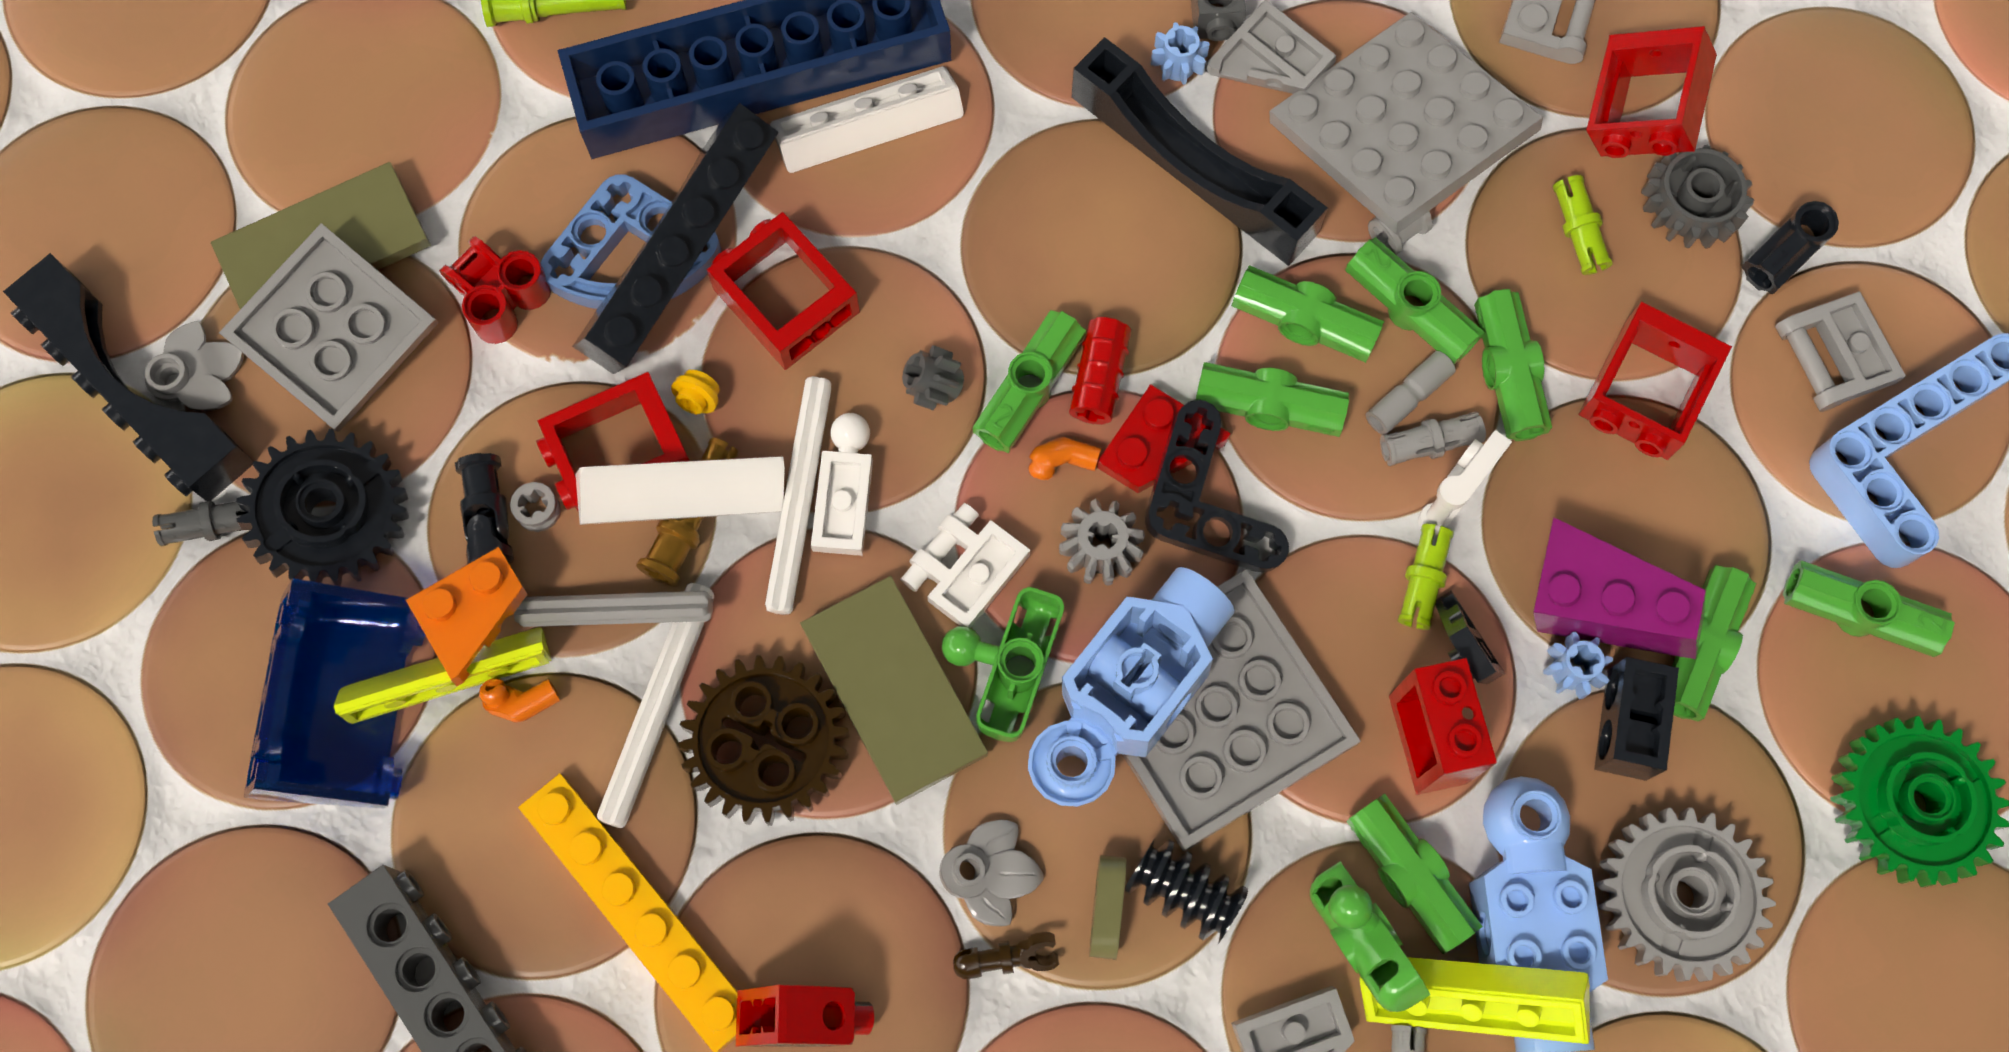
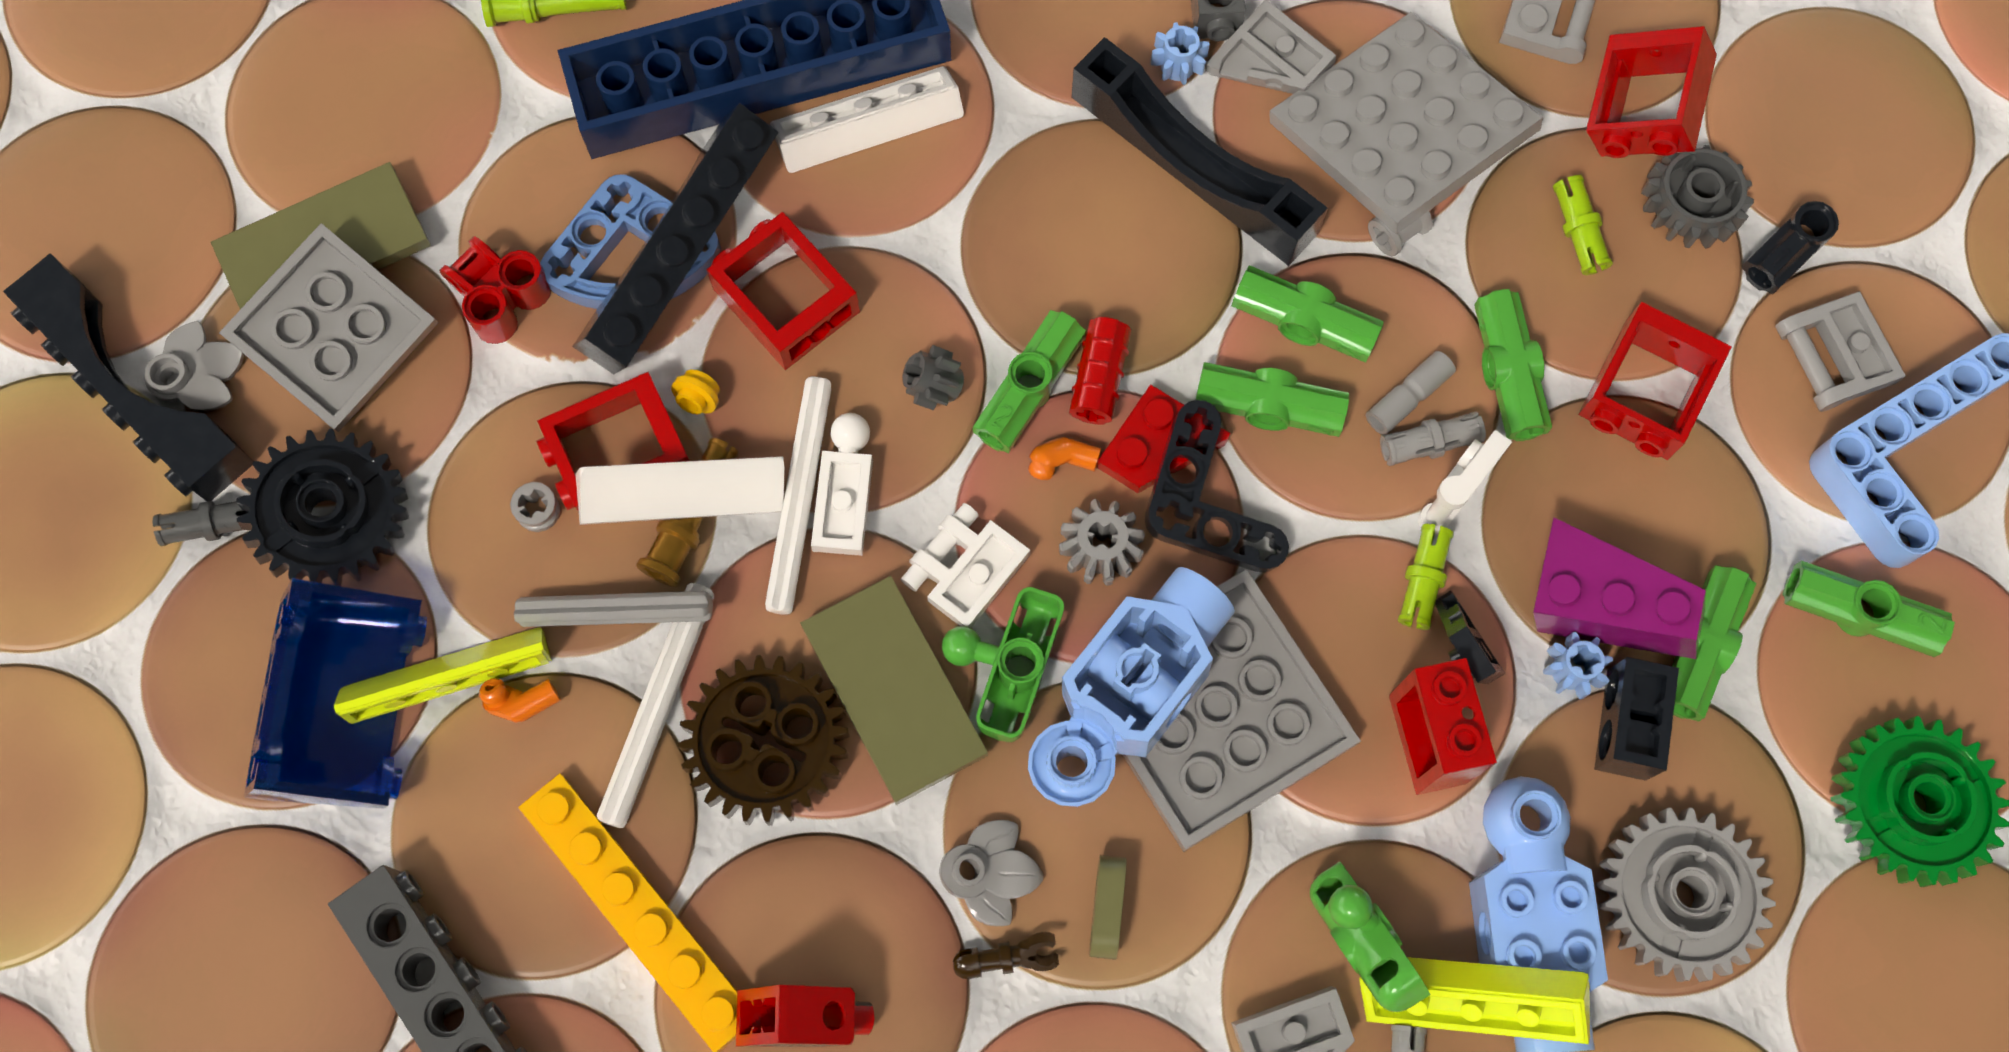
orange wing [406,547,528,686] -> none
black piece [455,453,514,565] -> none
black piece [1125,838,1248,944] -> none
bright green piece [1345,237,1485,365] -> none
bright green piece [1346,794,1483,954] -> none

